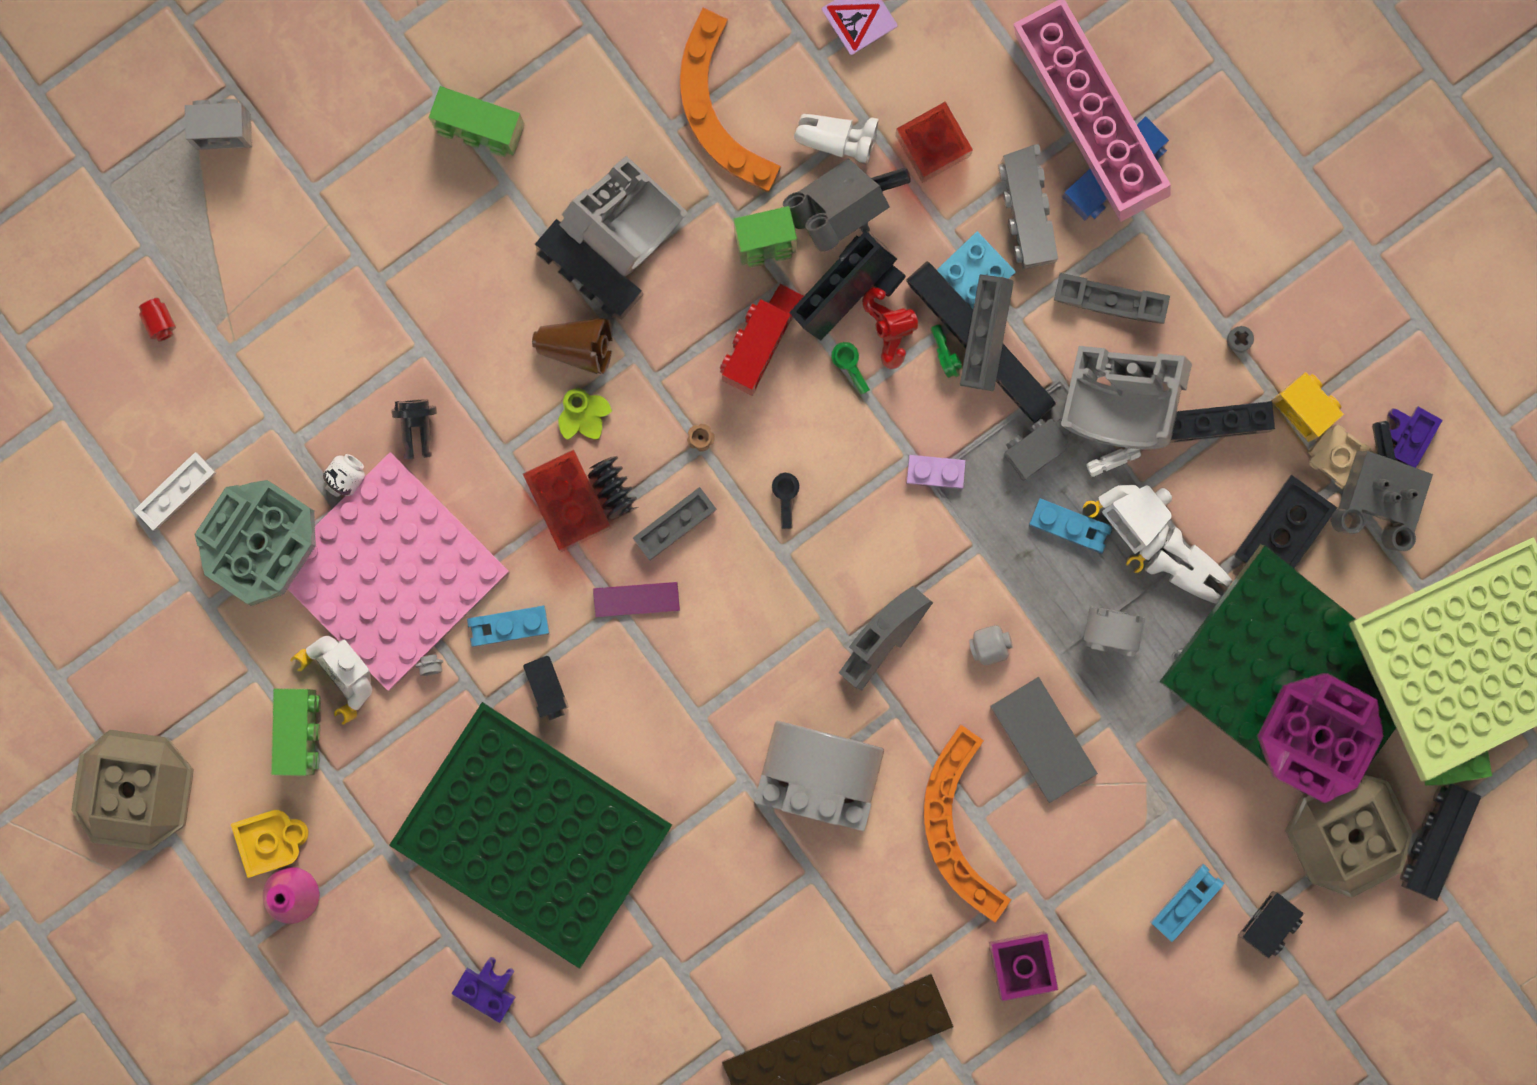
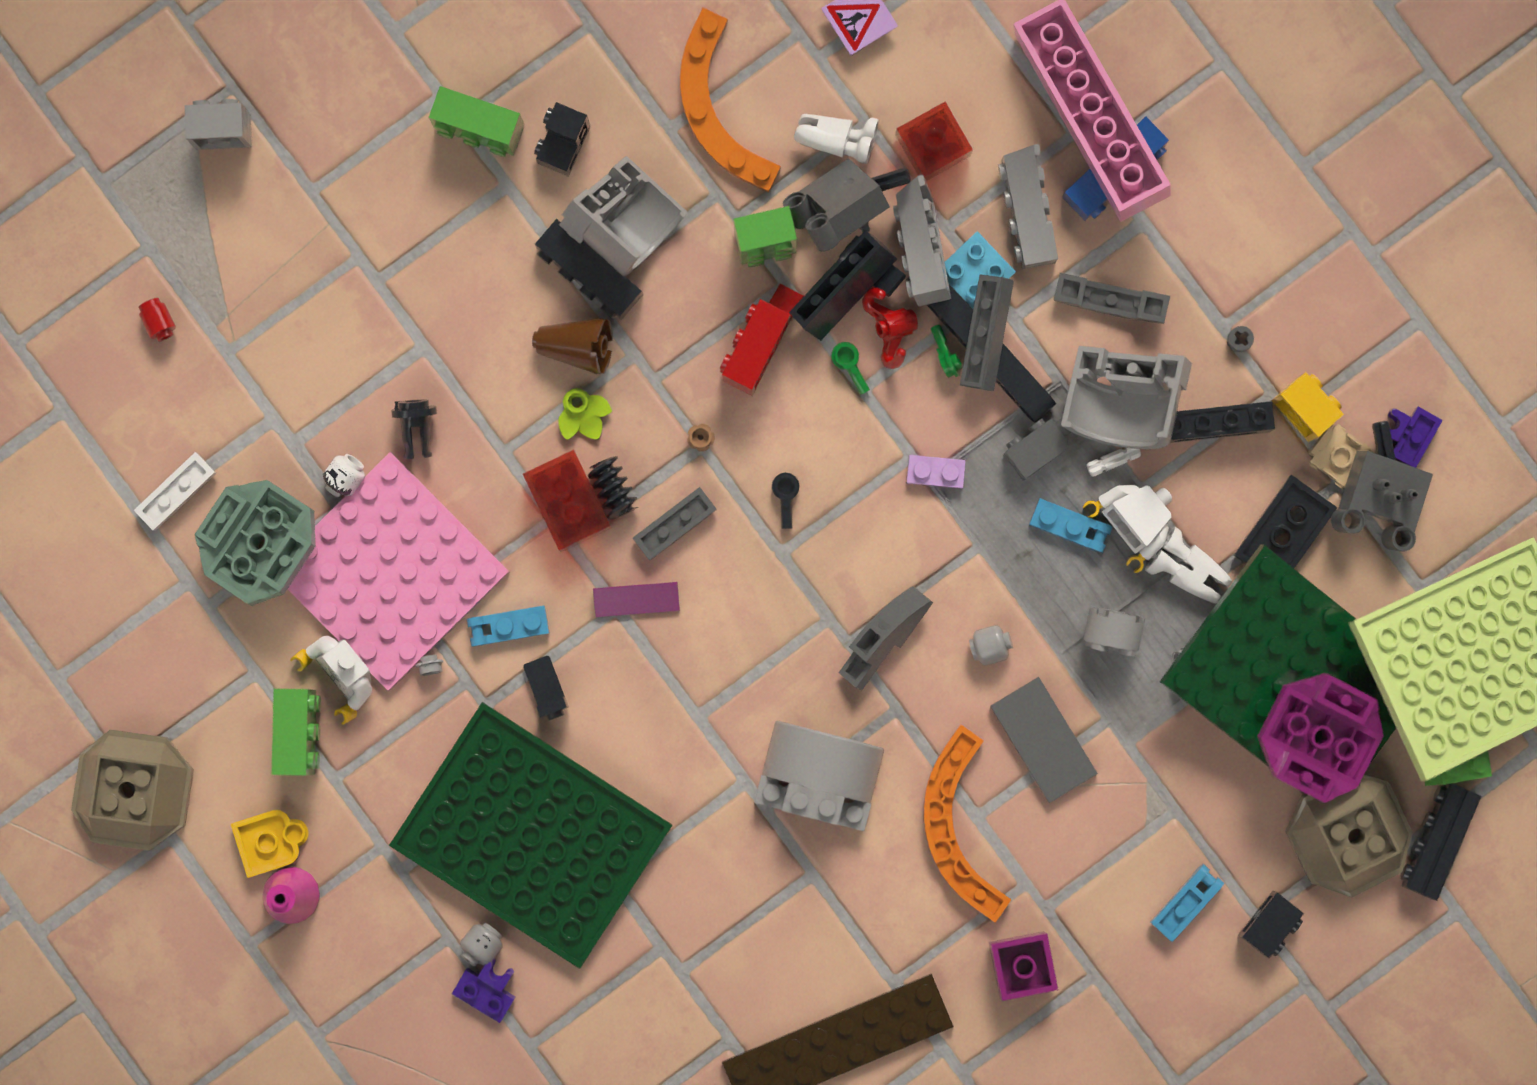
none -> light grey head [460,923,502,967]
none -> black brick [534,102,591,177]
none -> light grey wedge [893,175,951,306]

